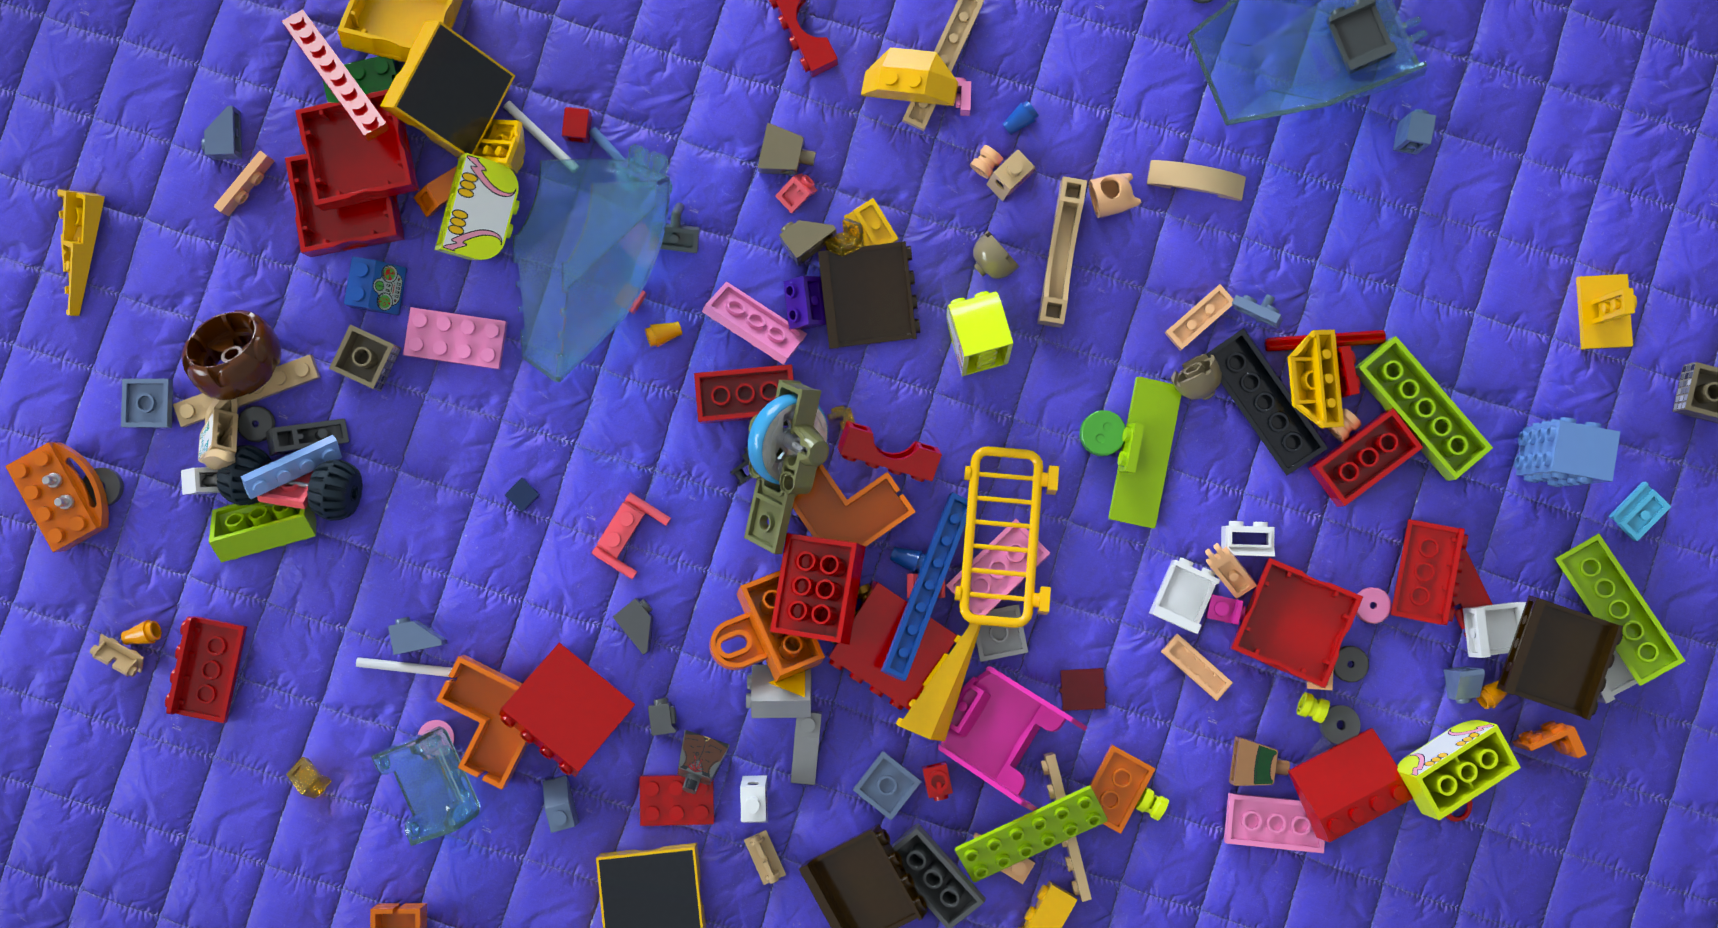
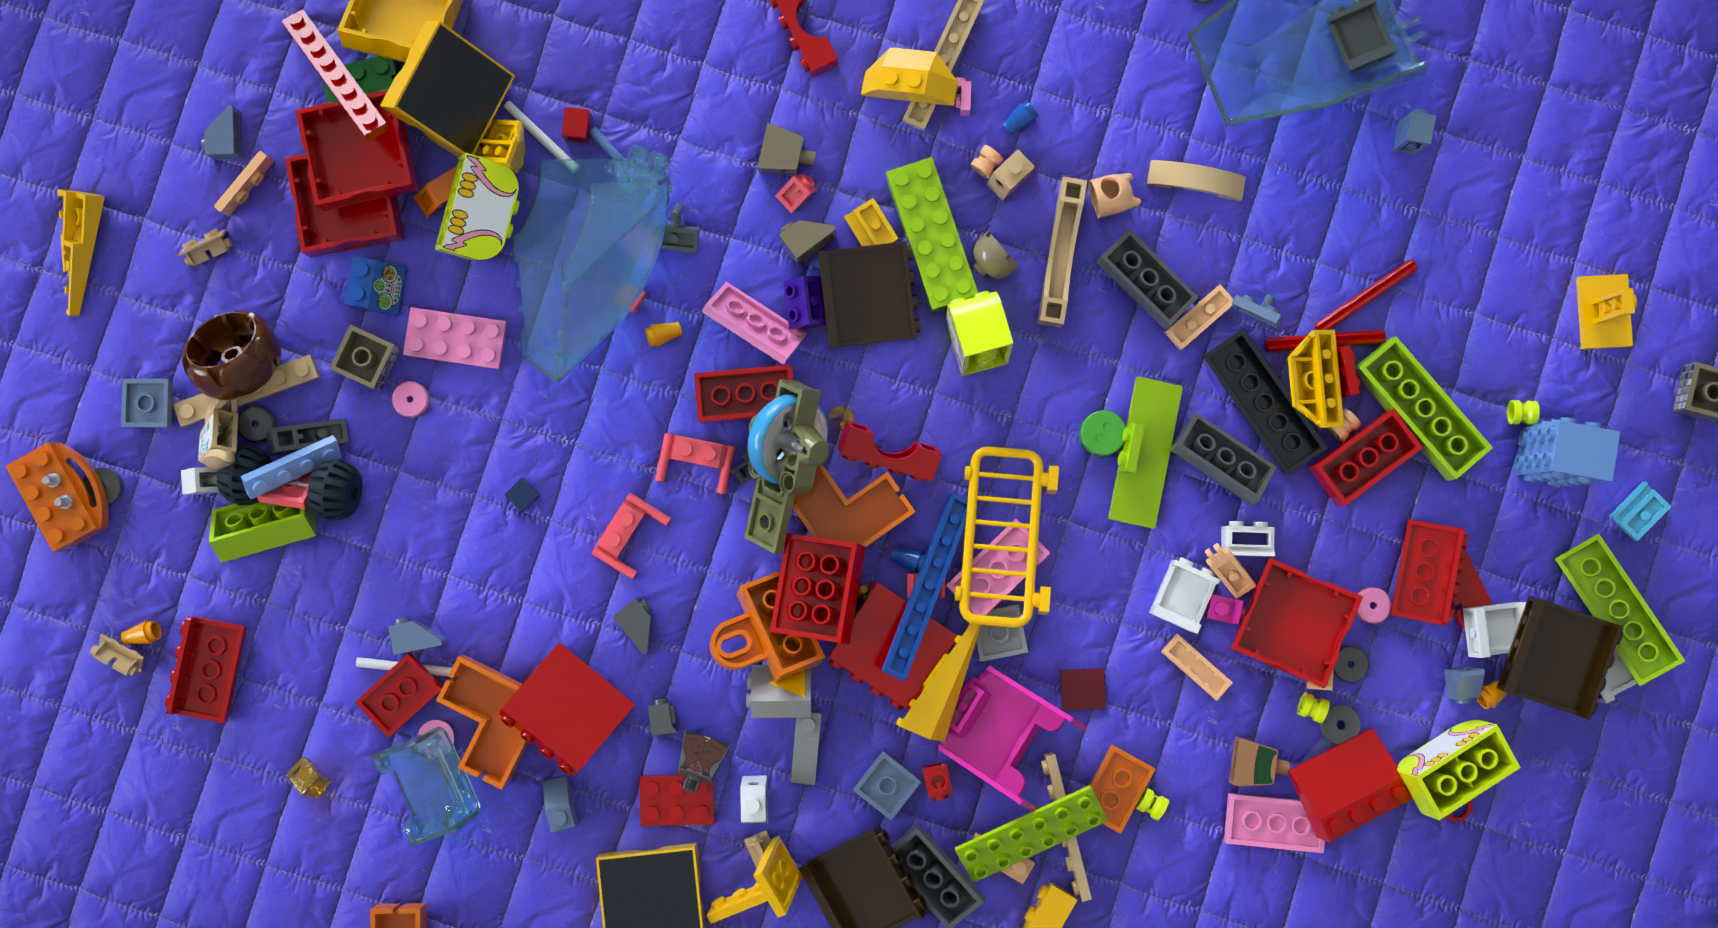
clear yellow bracket [825,218,864,256] -> none
dark tan cylinder [1171,354,1222,400] -> none
orange bracket [1512,721,1587,758] -> none
none -> tan hinge [178,228,233,267]
none -> red plate [355,652,443,738]
none -> bright pink piece [392,381,429,418]
none -> coral plate [655,433,736,495]
none -> yellow piece [707,836,803,924]
none -> lime brick [886,157,978,314]
none -> dark grey brick [1096,229,1198,330]
none -> dark grey brick [1170,412,1277,506]
none -> red axle [1314,259,1418,330]
none -> neon yellow wheel [1507,400,1540,425]

